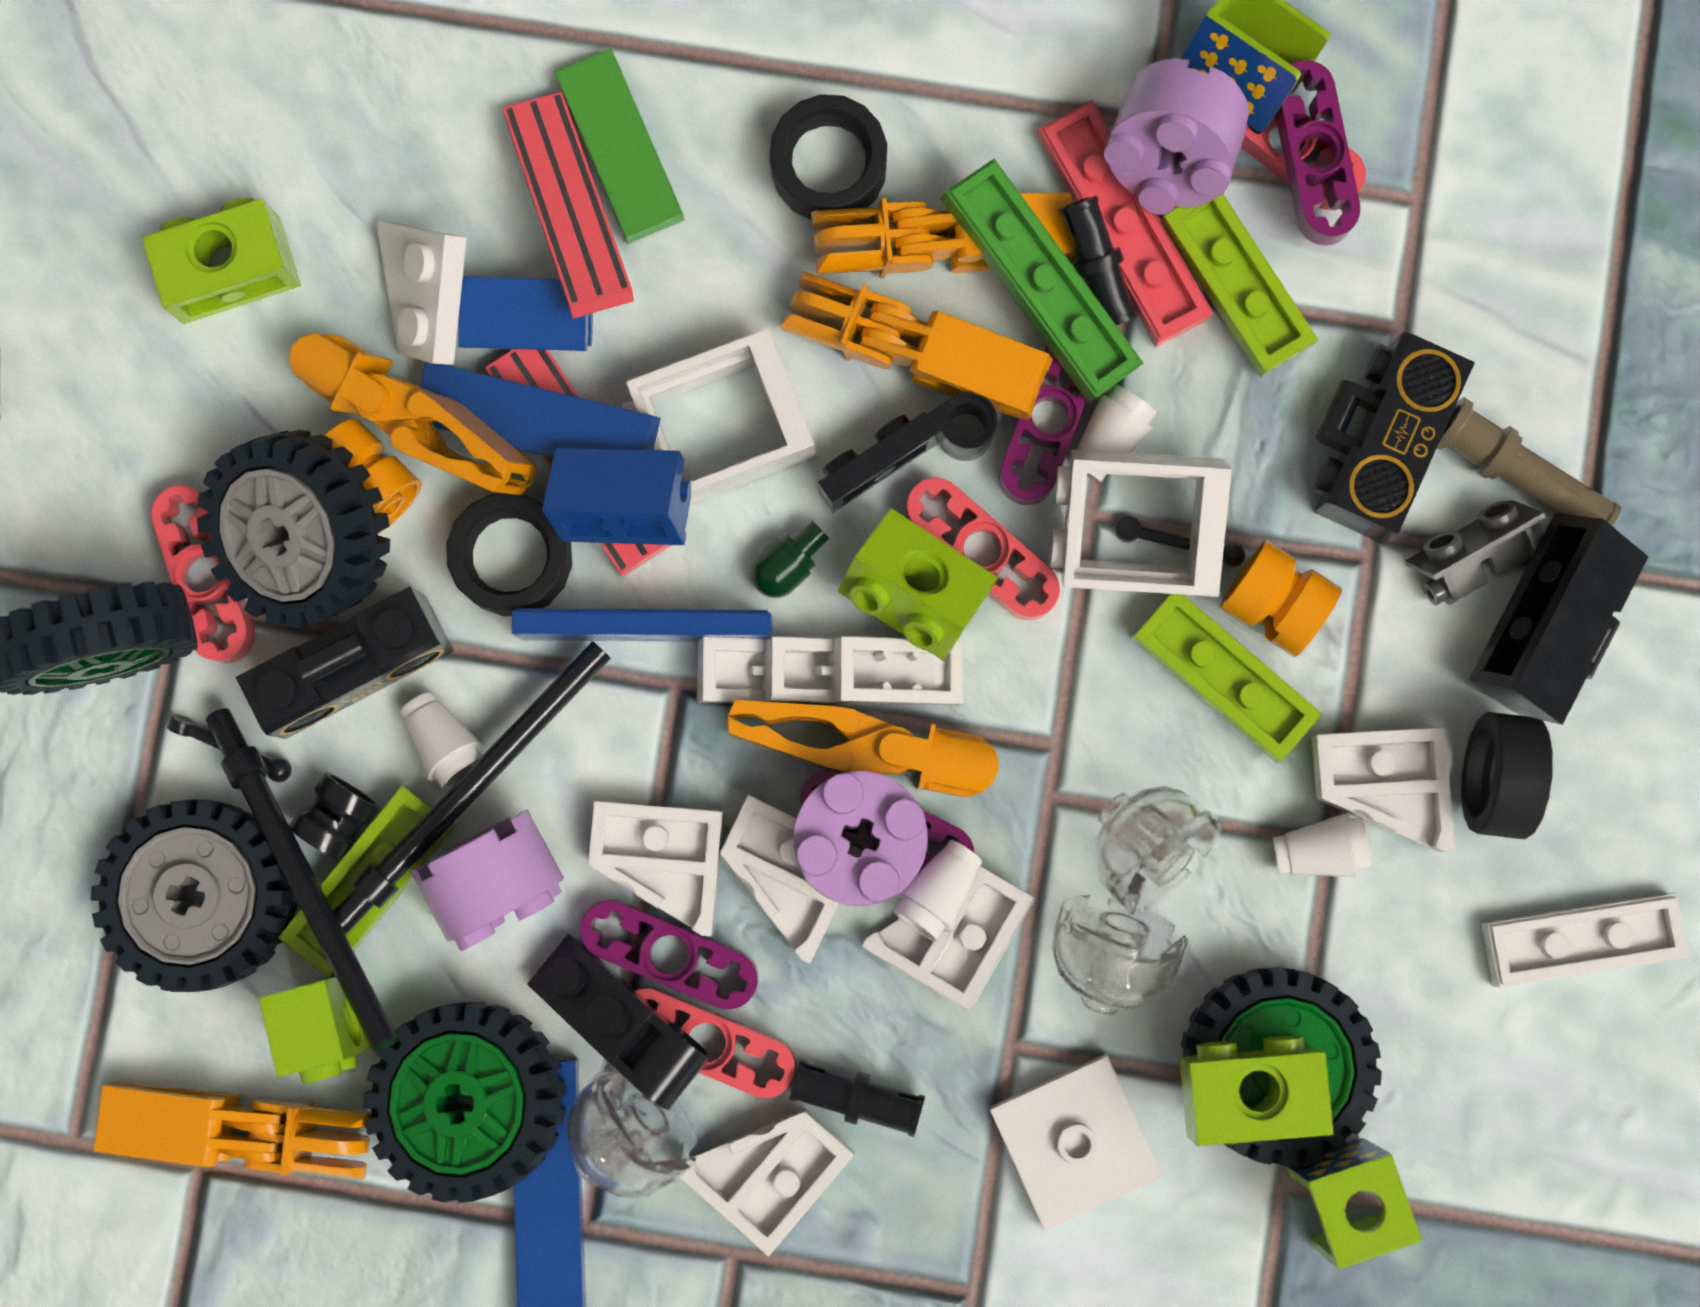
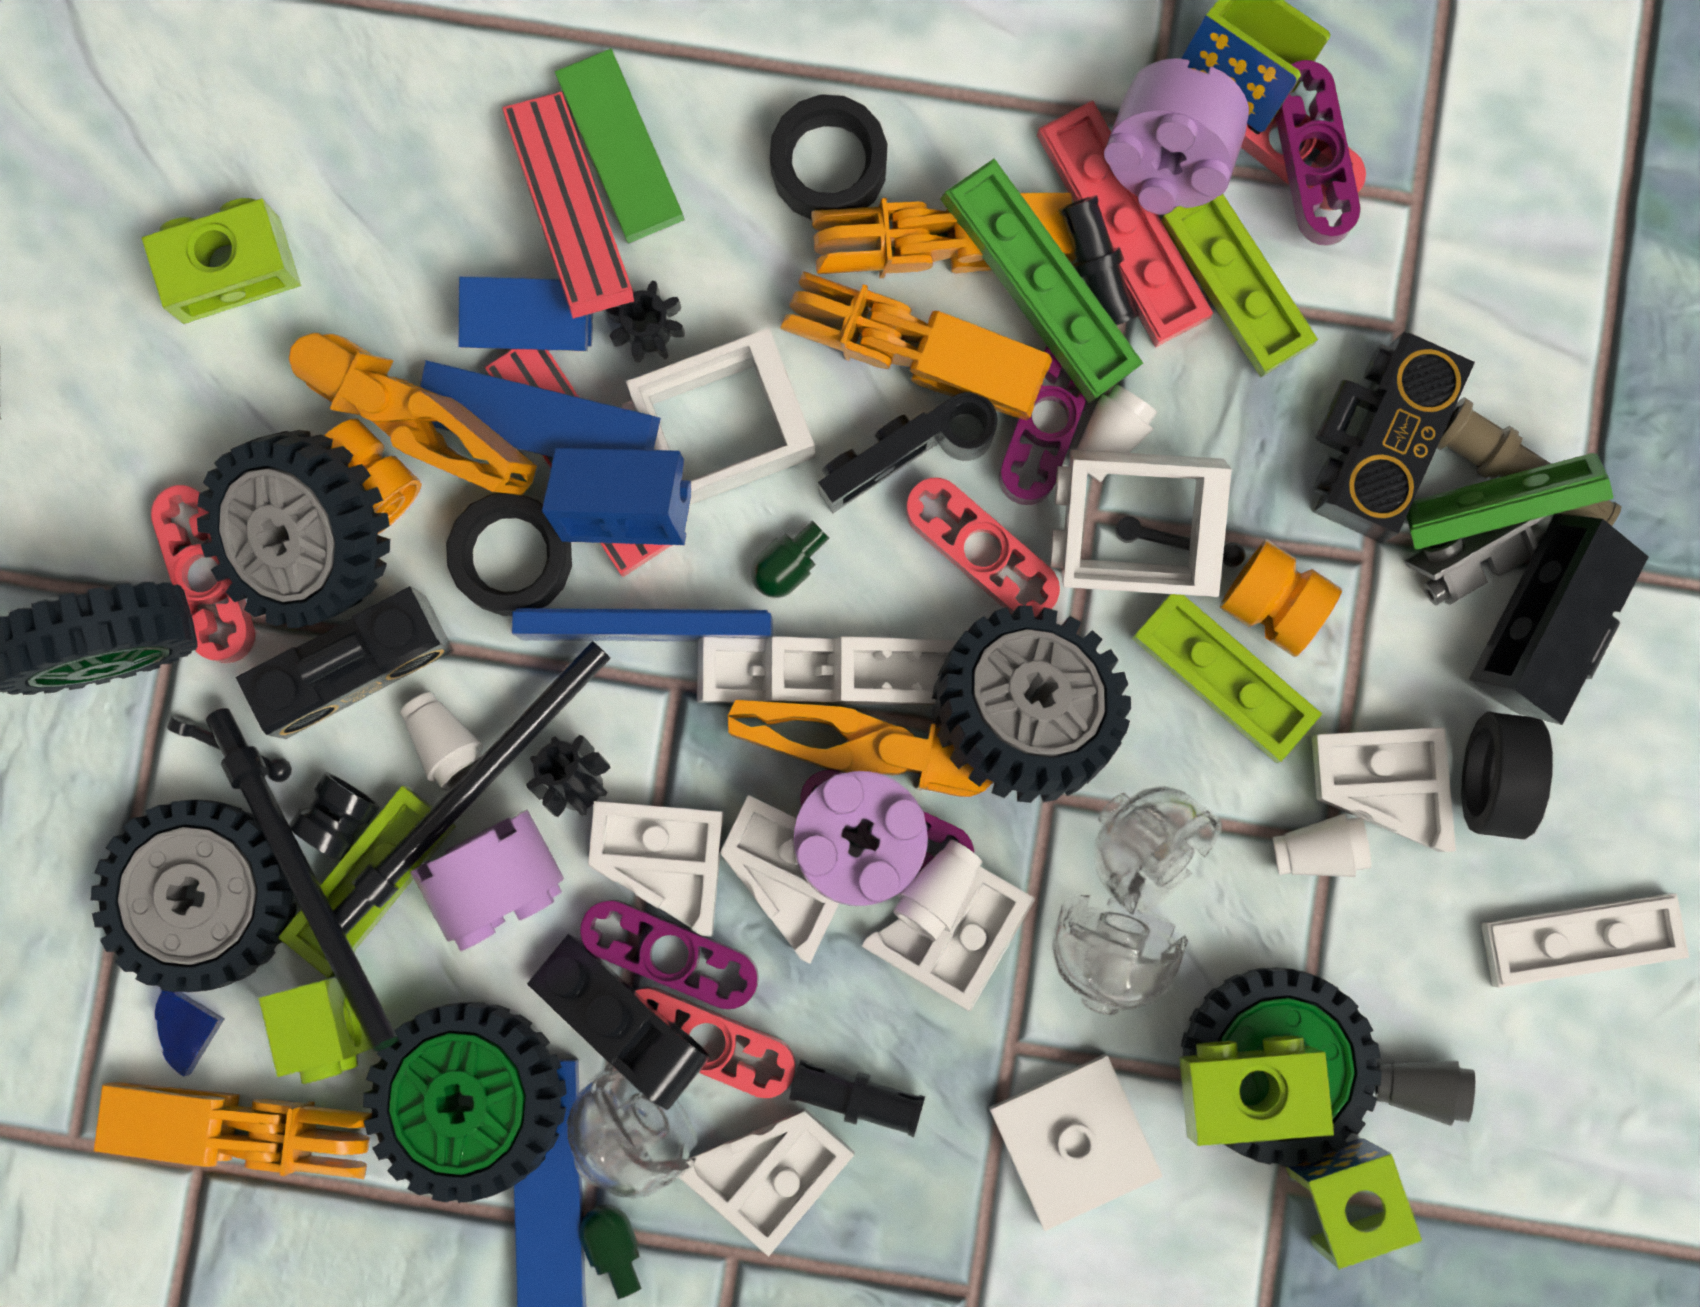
white wing [378,221,467,365] -> none
lime brick [837,508,998,661] -> none
none -> clear blue tile [155,990,225,1077]
none -> black gear [526,735,611,817]
none -> dark green cylinder [579,1205,642,1299]
none -> black gear [606,280,685,363]
none -> wheel [932,606,1131,803]
none -> dark grey cone [1375,1061,1476,1126]
none -> bright green tile [1406,452,1614,550]

